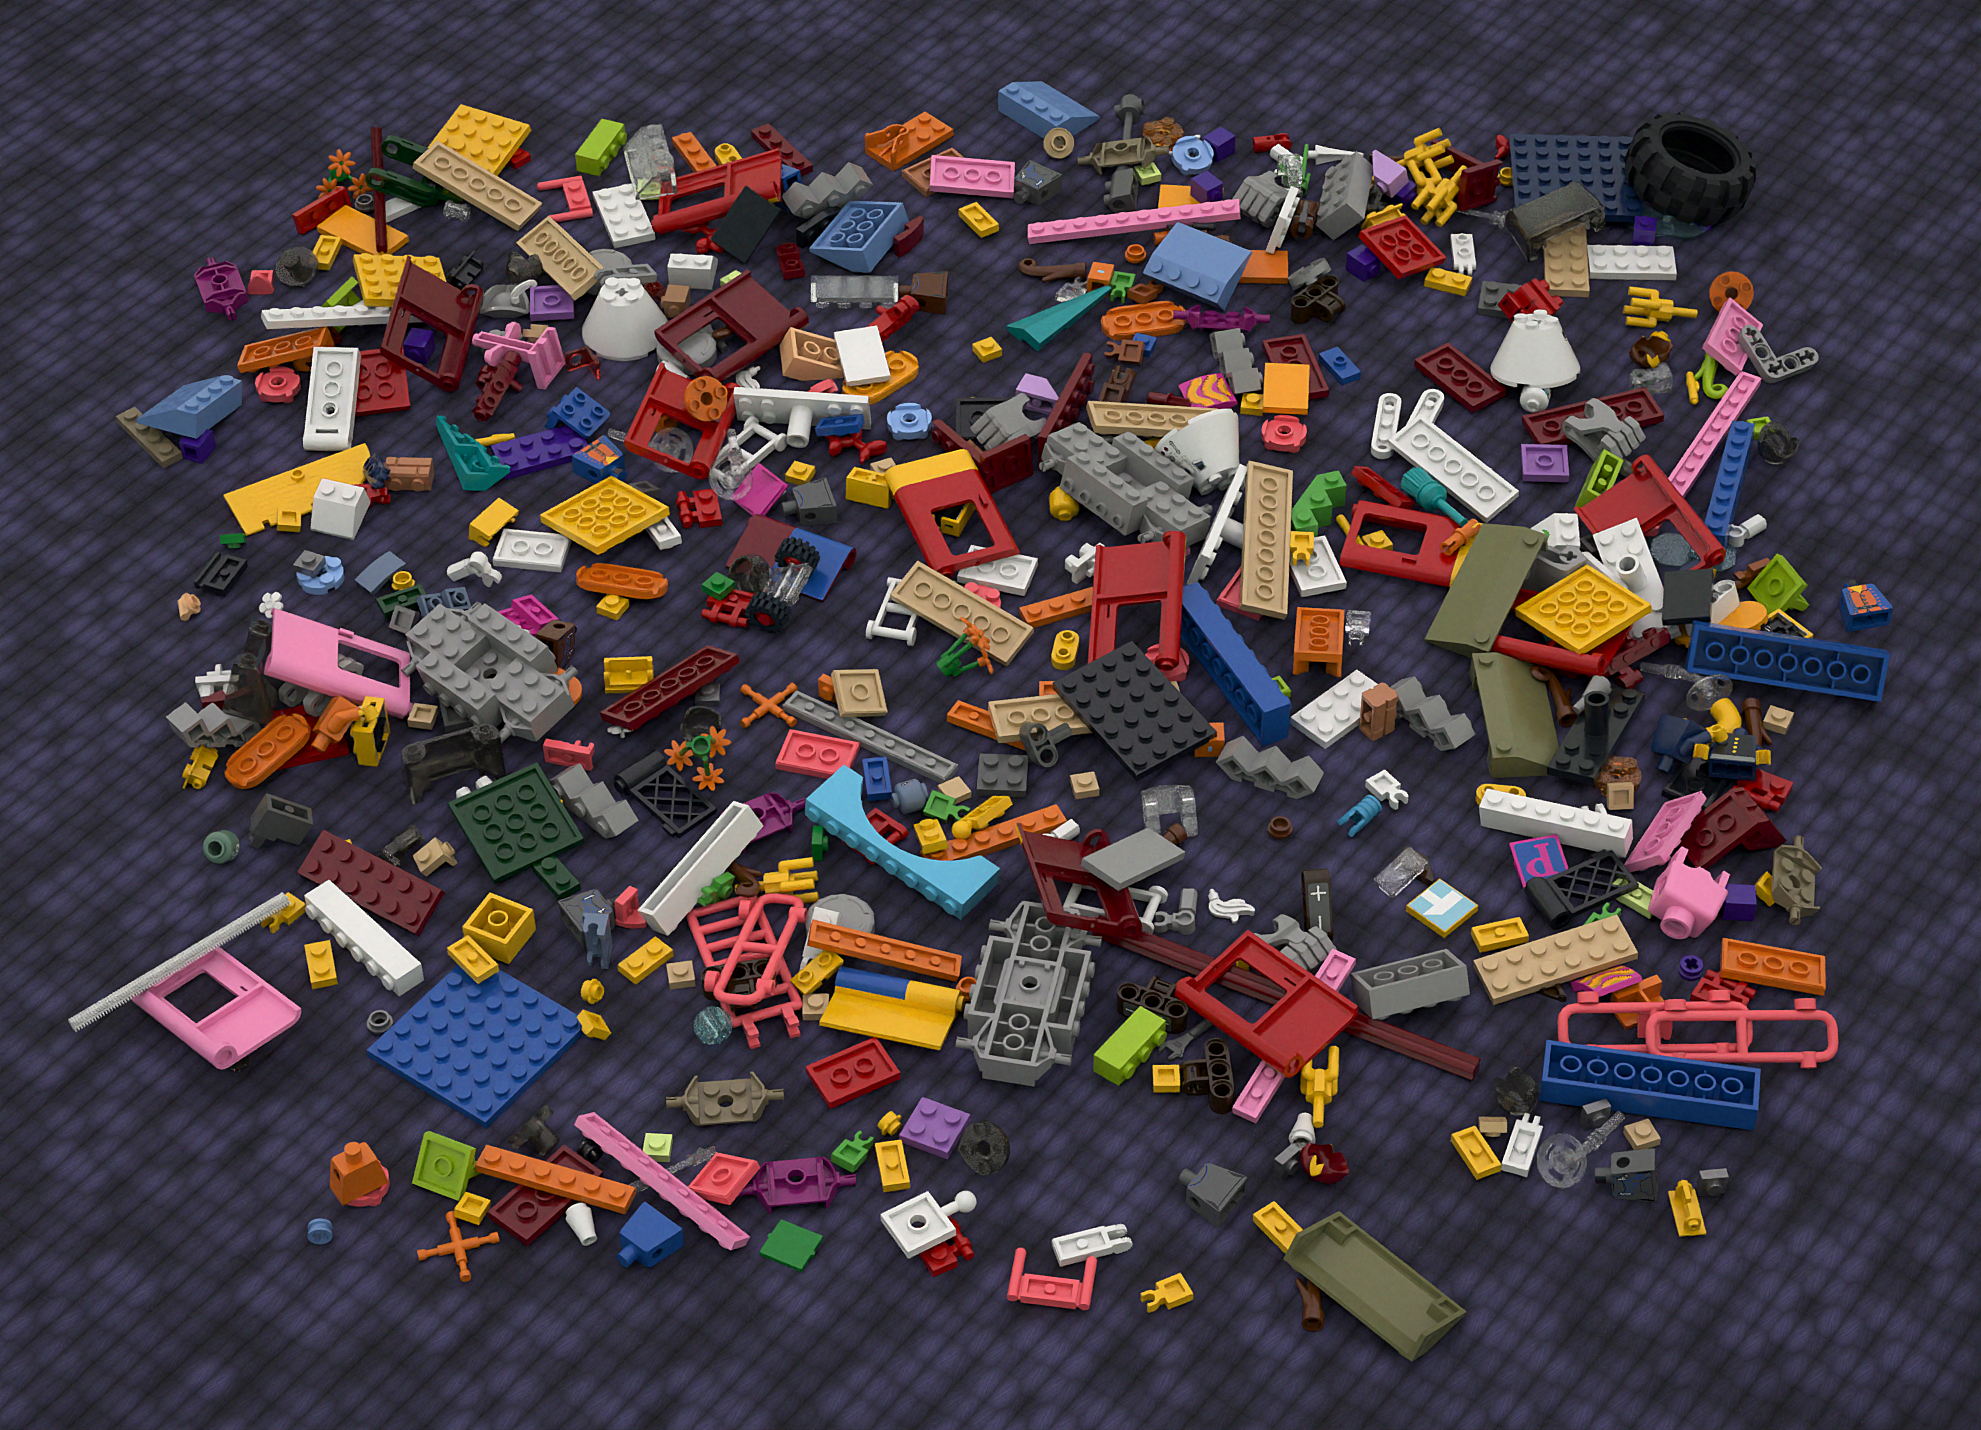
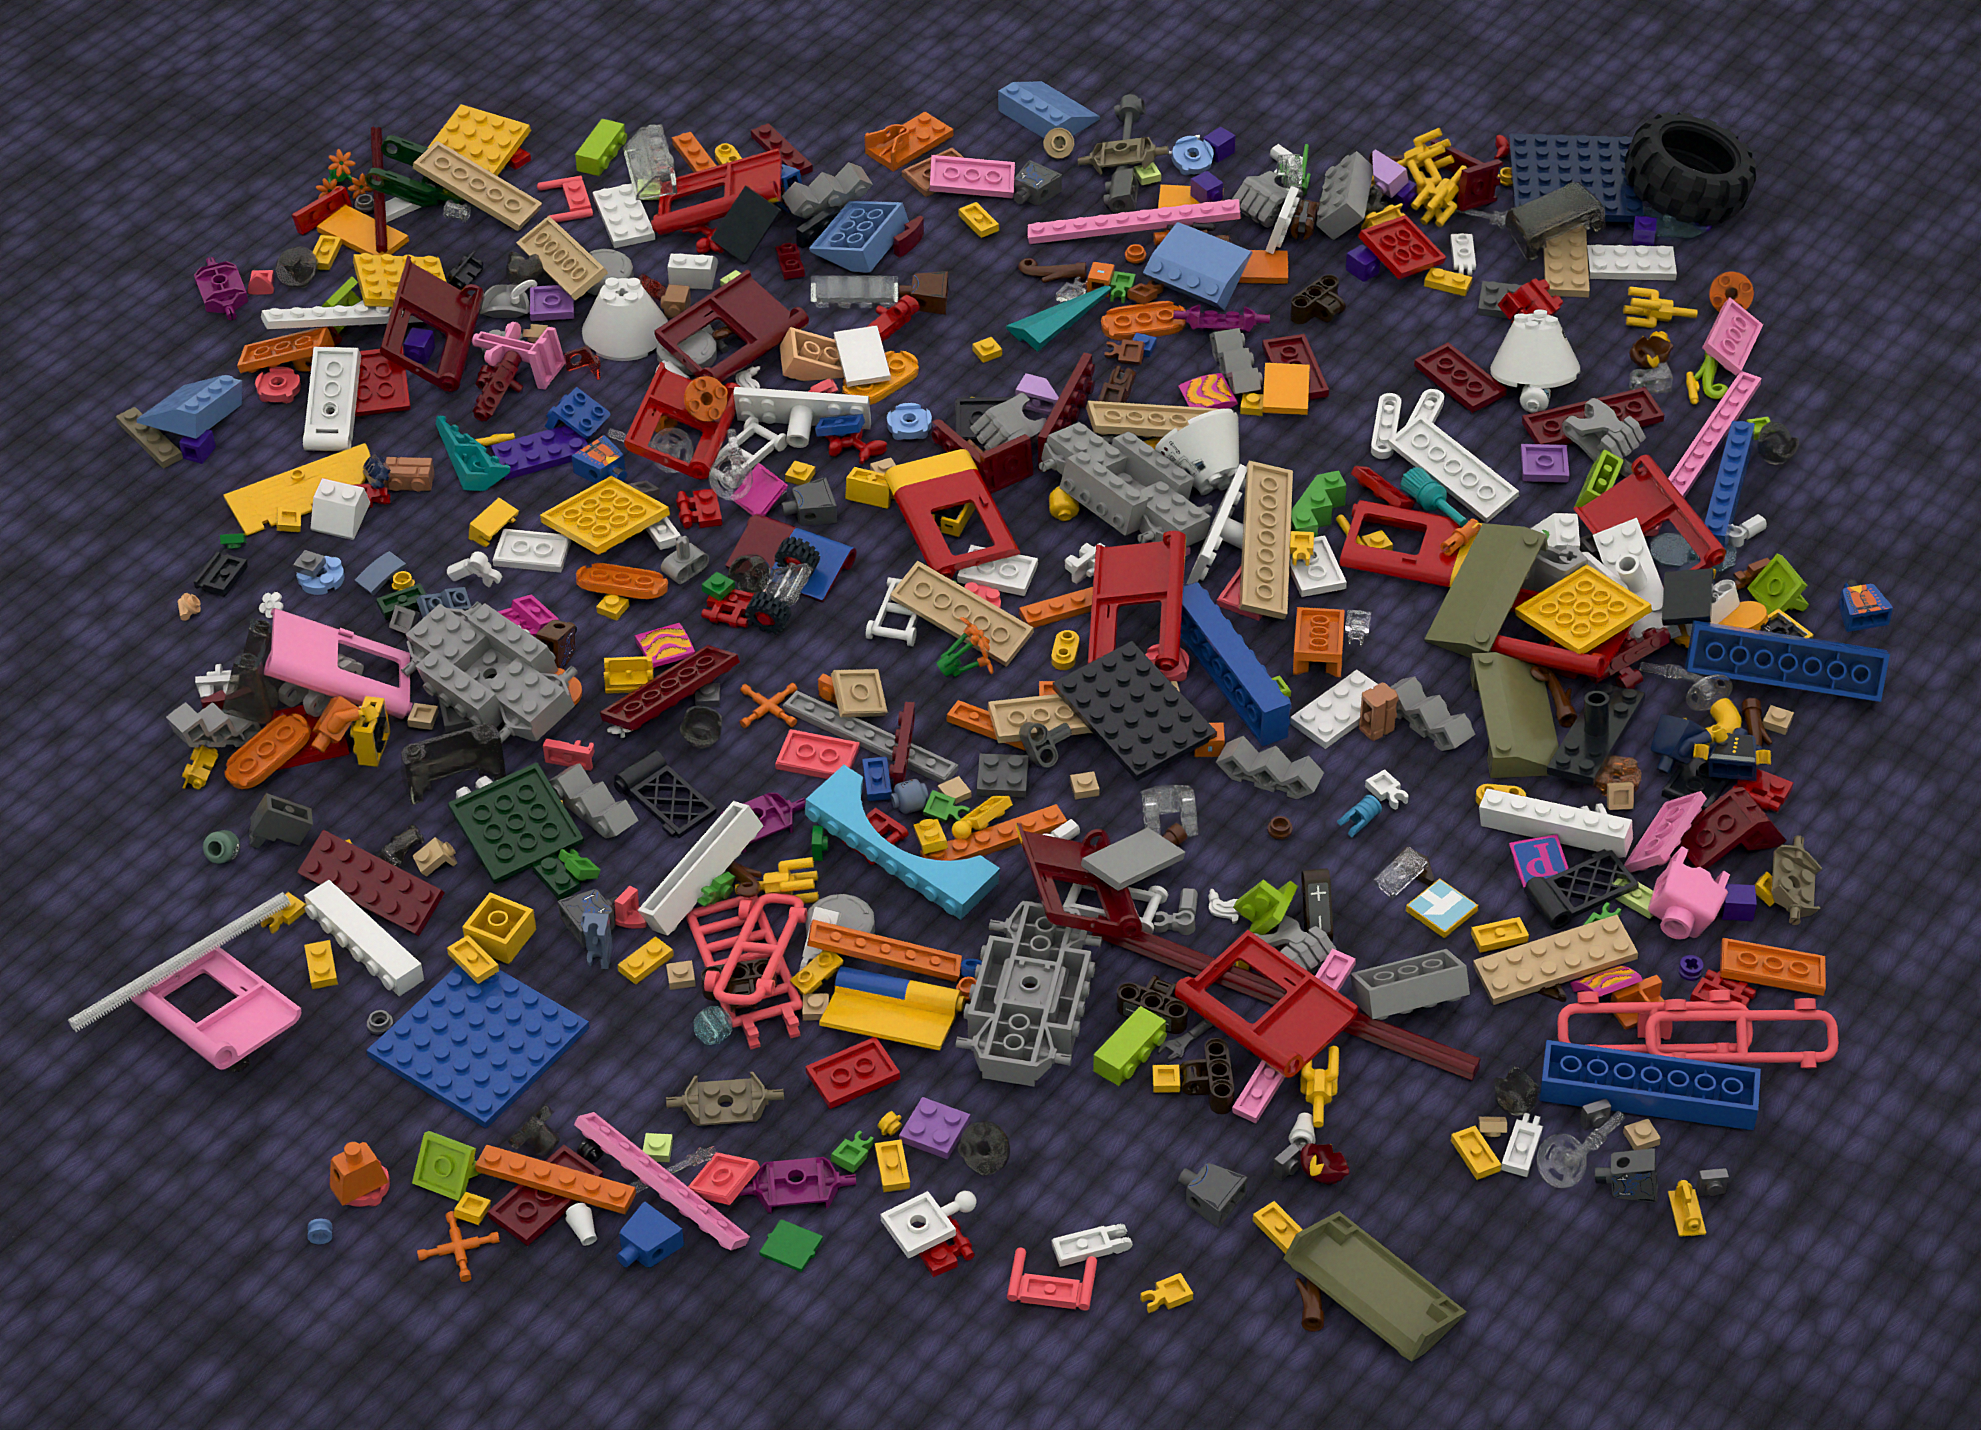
yellow plate [577,1010,611,1040] -> none
yellow plate [581,979,604,1004] -> none
light grey hinge [594,264,657,287] -> none
orange plant [664,726,731,791] -> none
clear orange plate [1142,117,1184,151] -> none
dark red axle [1147,391,1192,407] -> none
red bar [1252,133,1292,153] -> none
coral plate [1261,415,1307,453] -> none
light grey plate [1288,258,1331,290] -> none
white piece [1307,145,1364,165] -> none
blue plate [1318,347,1361,385] -> none
light grey cone [1572,675,1611,714] -> none
light grey beam [1738,325,1819,383] -> none
none -> bright green plate [558,849,600,881]
none -> slope [634,623,695,668]
none -> light grey beam [661,536,709,584]
none -> dark red plate [889,702,915,787]
none -> blue tile [960,959,982,978]
none -> lime bracket [1233,879,1298,935]

